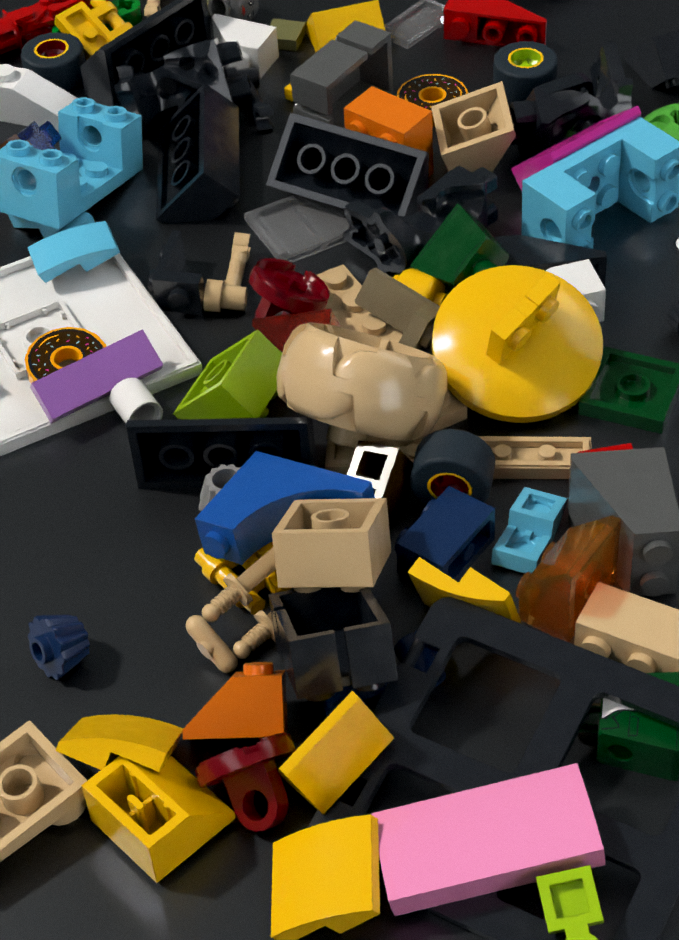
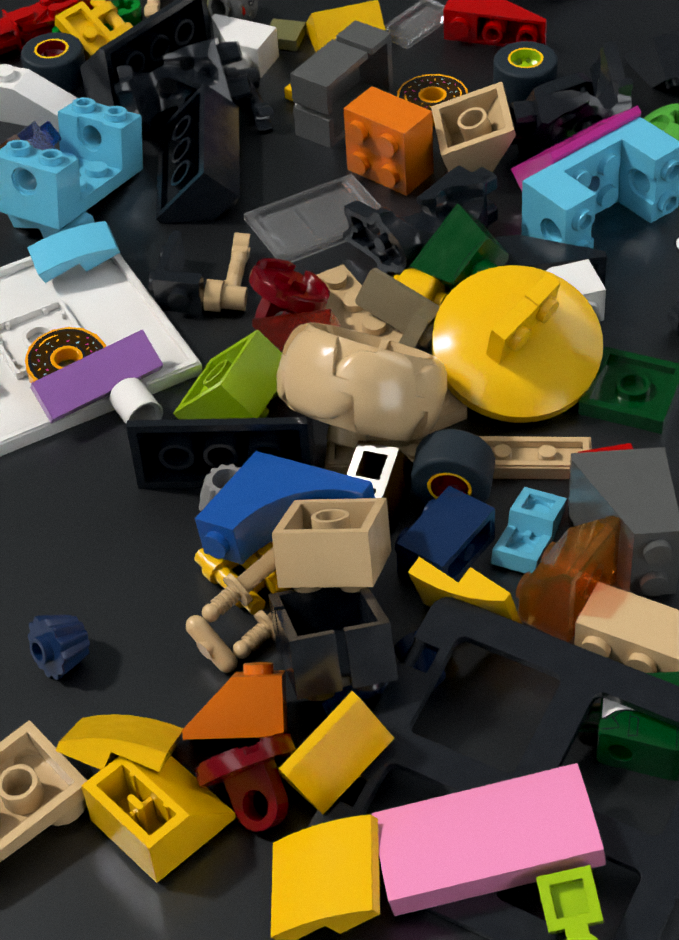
black slope [266,113,429,217] -> none

